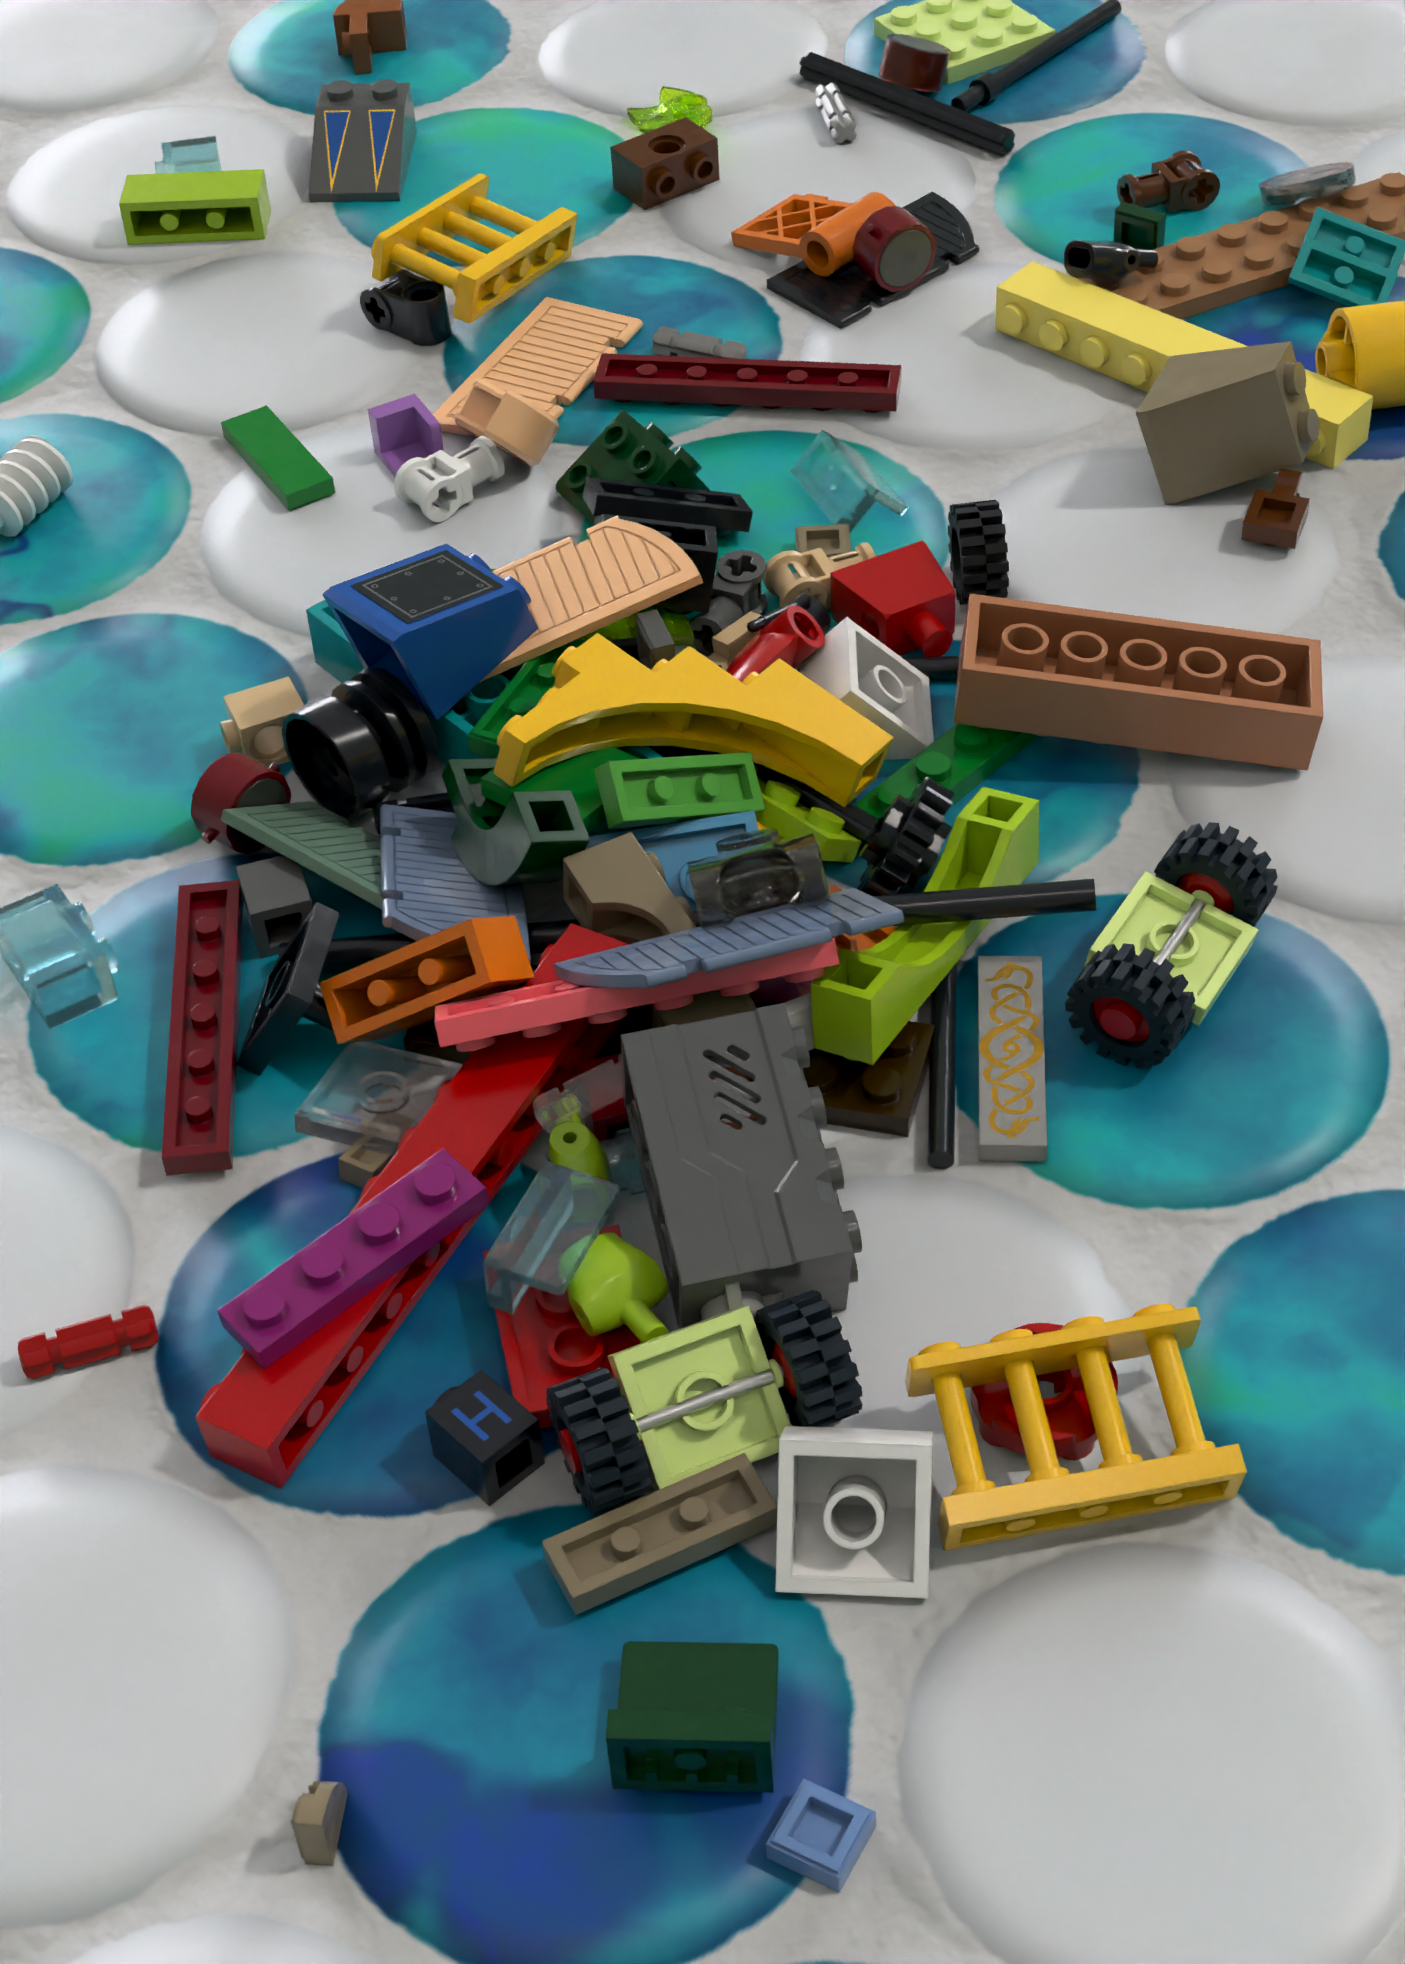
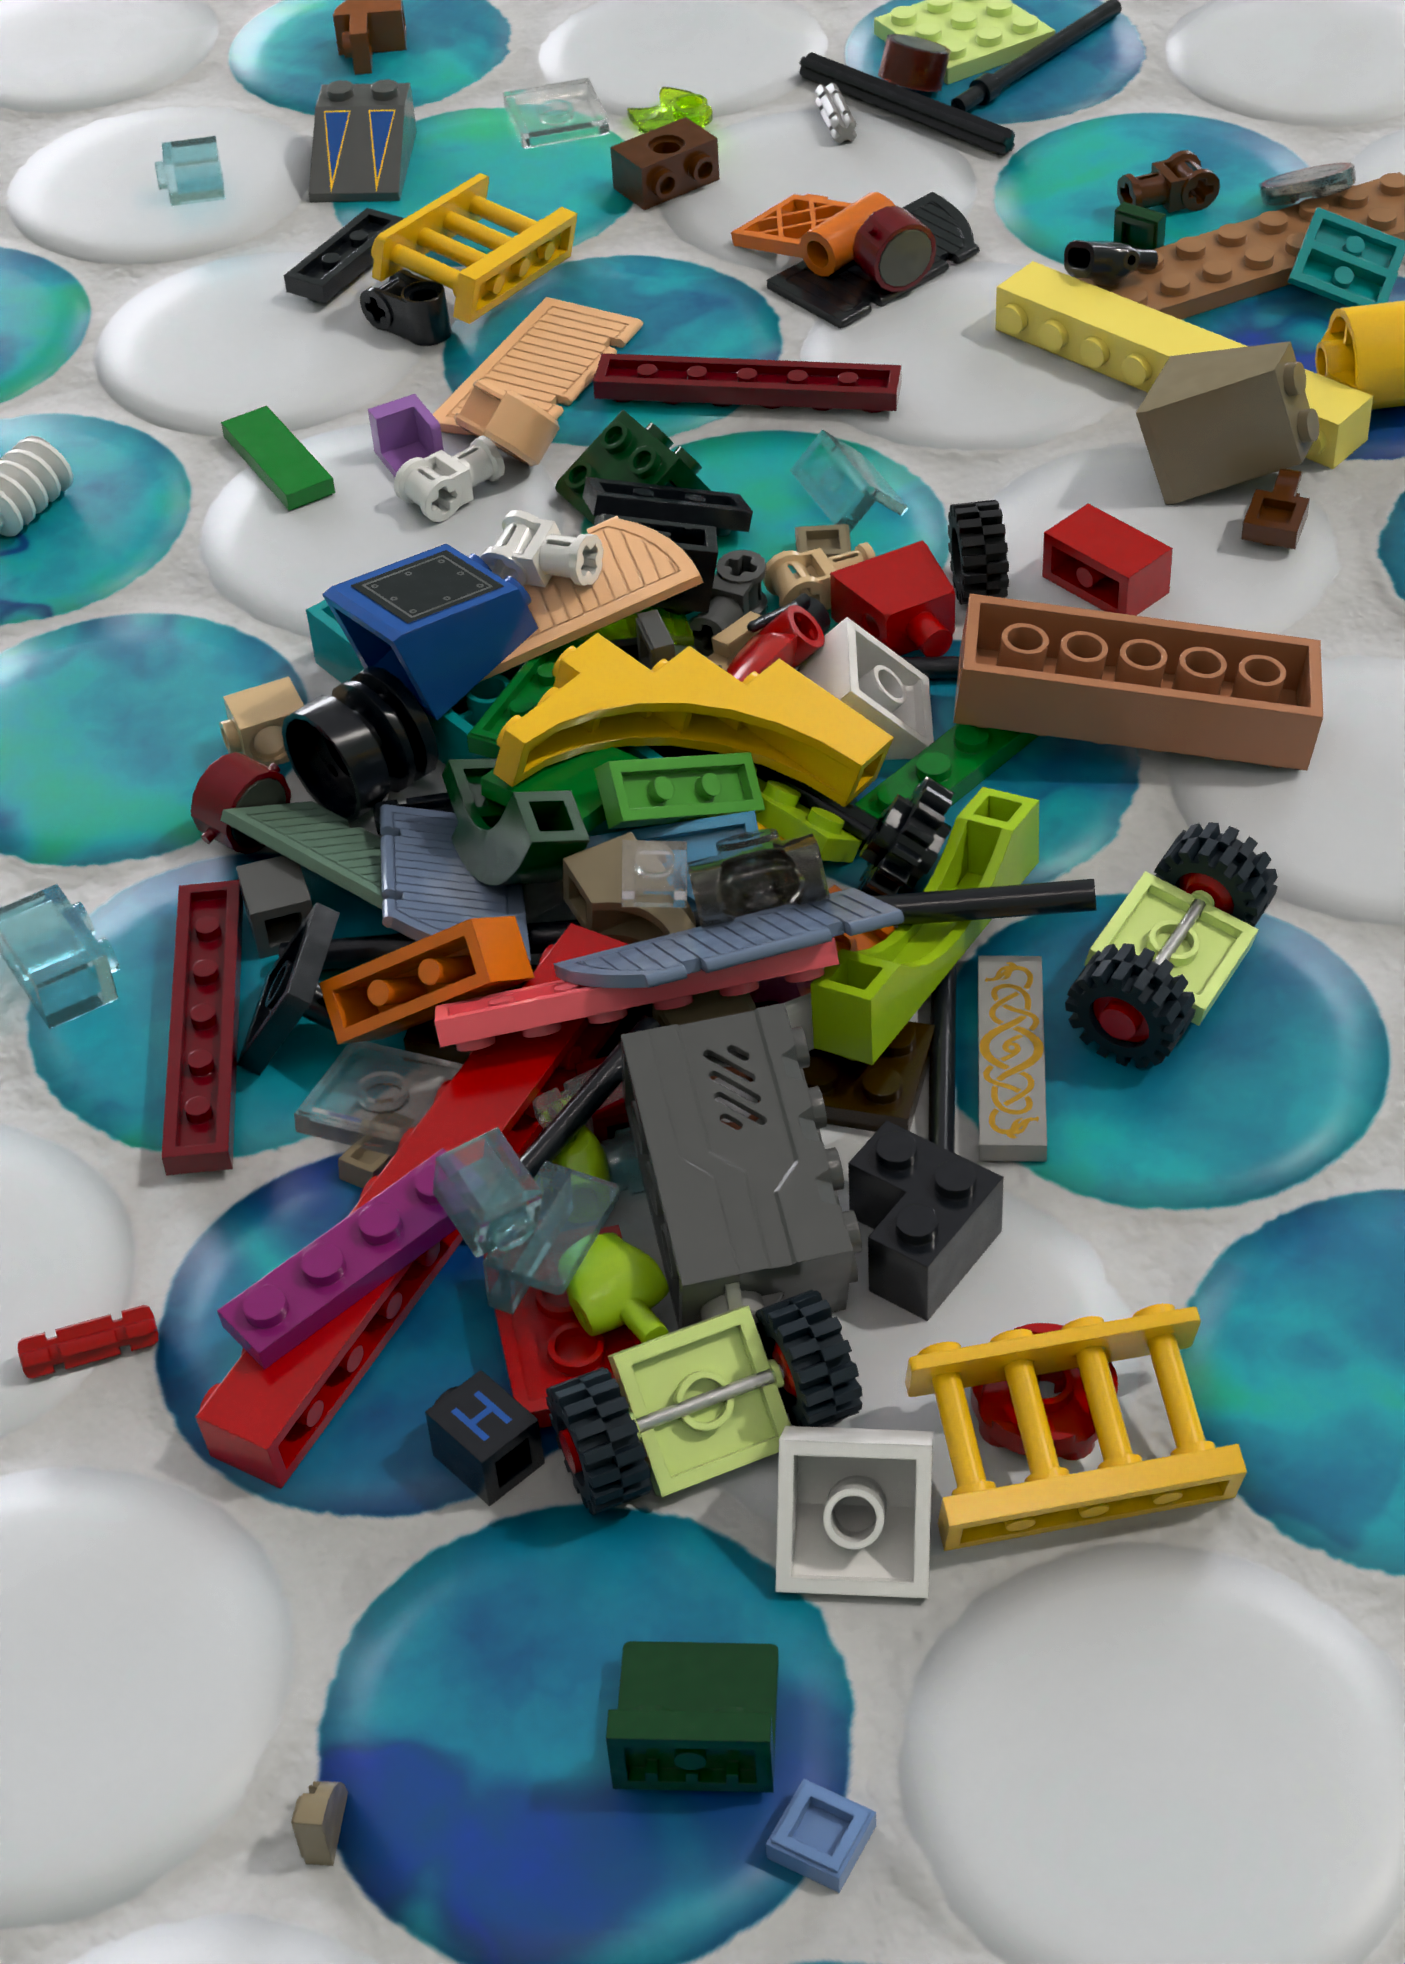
lime brick [119,169,271,245] -> none
dark tan plate [542,1453,777,1615] -> none
light grey axle [652,326,747,359] -> none
none -> black plate [284,208,405,303]
none -> clear light blue brick [433,1127,543,1258]
none -> white connector [481,510,603,587]
none -> clear tile [503,77,610,149]
none -> black bar [515,1015,662,1182]
none -> clear plate [622,840,687,908]
none -> black brick [848,1120,1004,1321]
none -> red brick [1042,503,1173,616]

